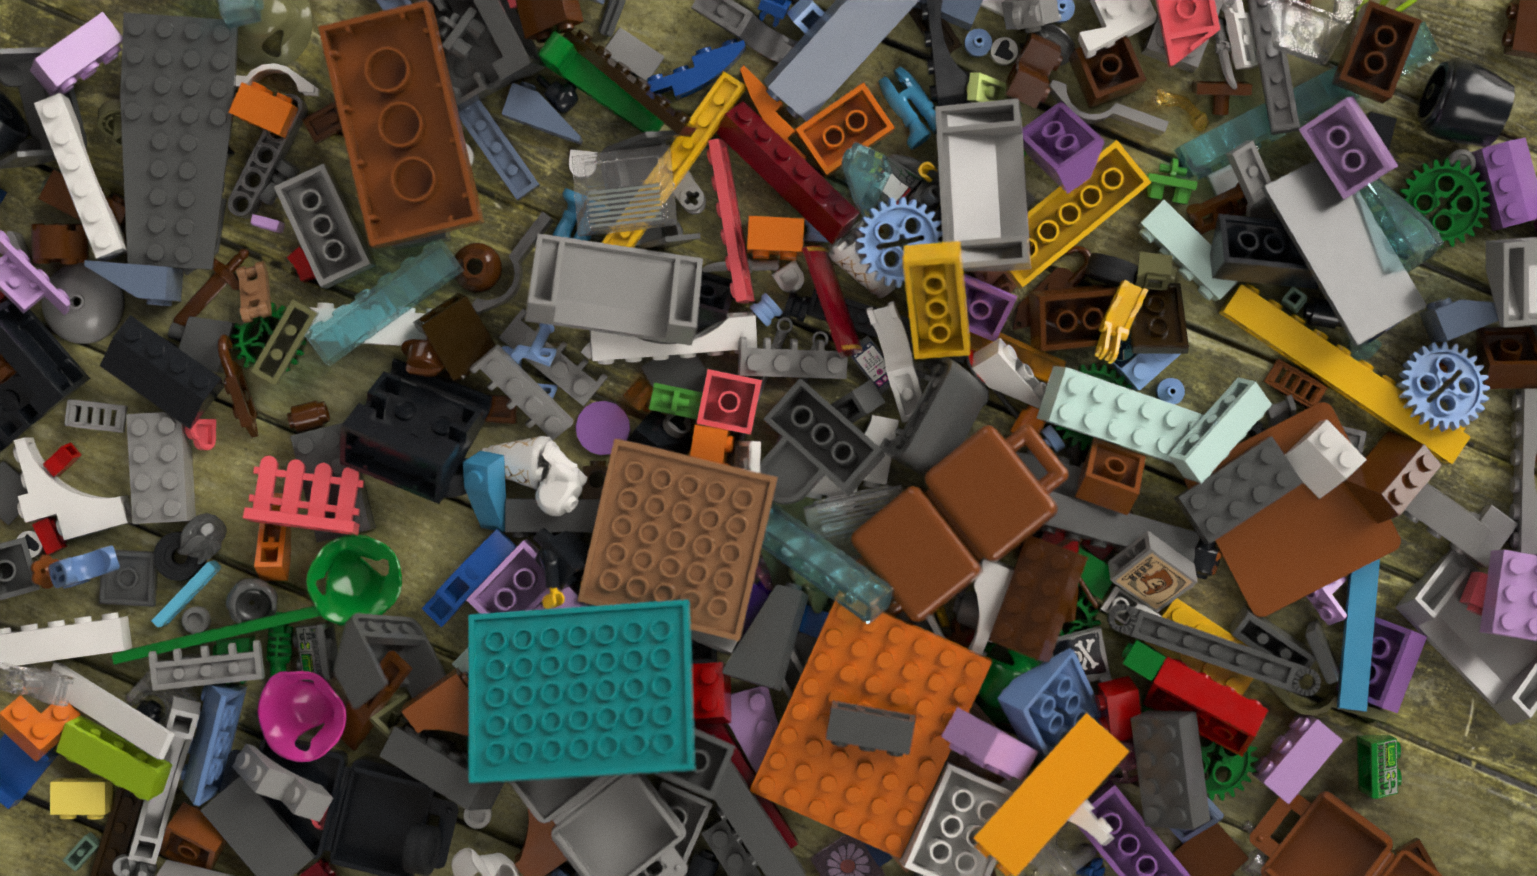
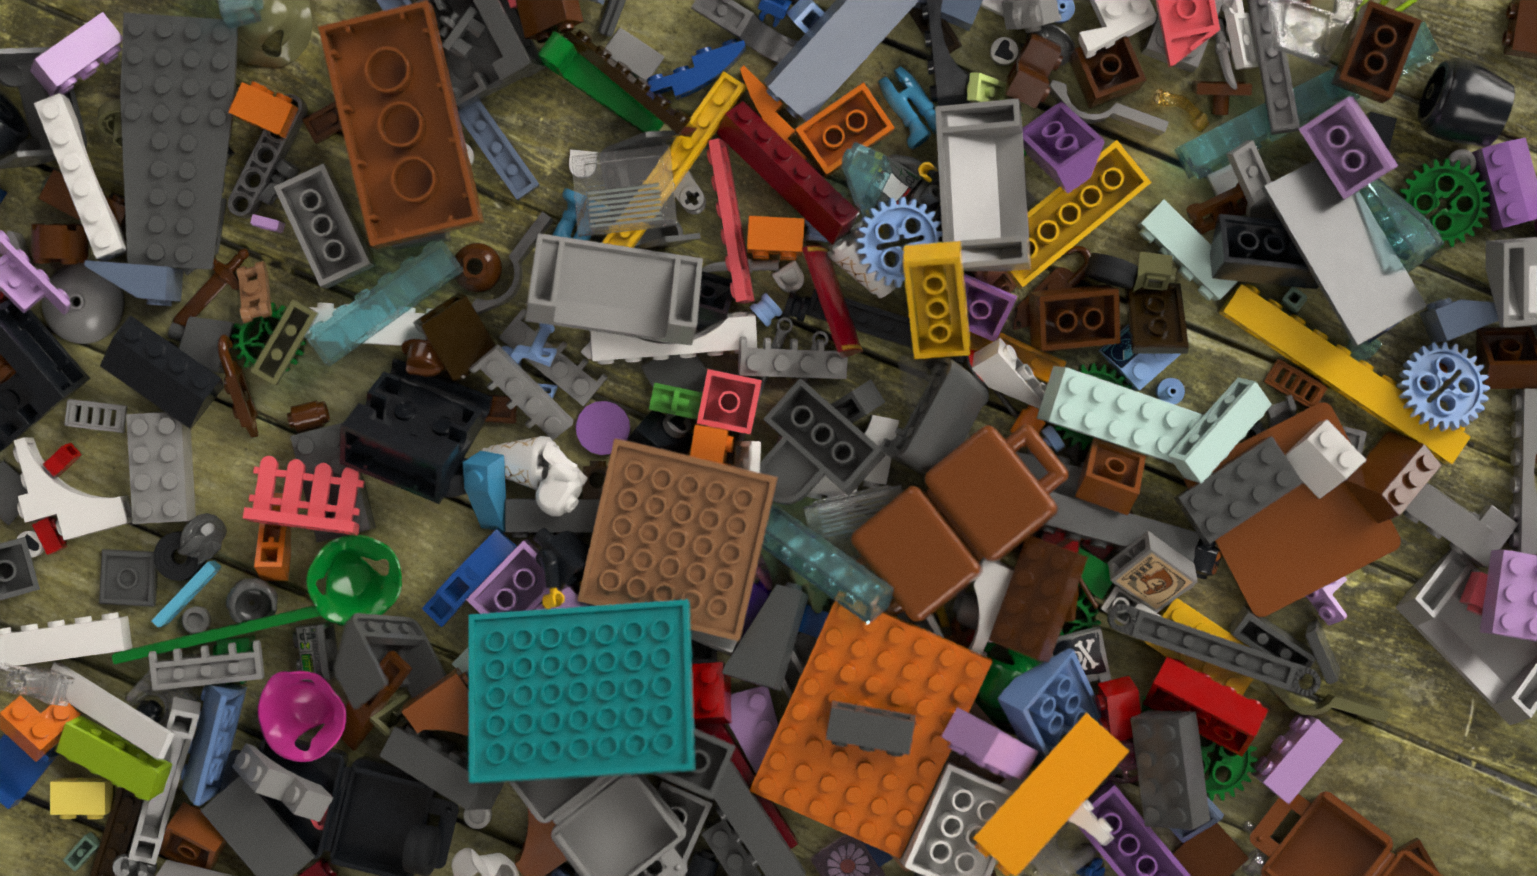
dark orange plant [31,554,59,589] -> none
medium blue piece [49,545,120,589] -> none
coral tile [184,419,216,450] -> none
white piece [236,63,320,97] -> none
green hinge [266,611,293,679] -> none
red piece [287,246,316,283] -> none
sand blue slope [501,81,583,145] -> none
black piece [536,75,579,113] -> none
clear orange tile [623,376,653,412] -> none
tile [850,335,891,394] -> none
white piece [867,301,923,423] -> none
light blue tile [964,29,992,58] -> none
yellow arm [1094,280,1149,364] -> none
green brick [1121,640,1166,682] -> none
bright green hips [1145,158,1198,205] -> none
black brick [1303,298,1342,329] -> none
medium lavender slope [1336,617,1427,713] -> none
dark azure tile [1337,559,1380,712] -> none
green slope [1357,735,1402,799] -> none

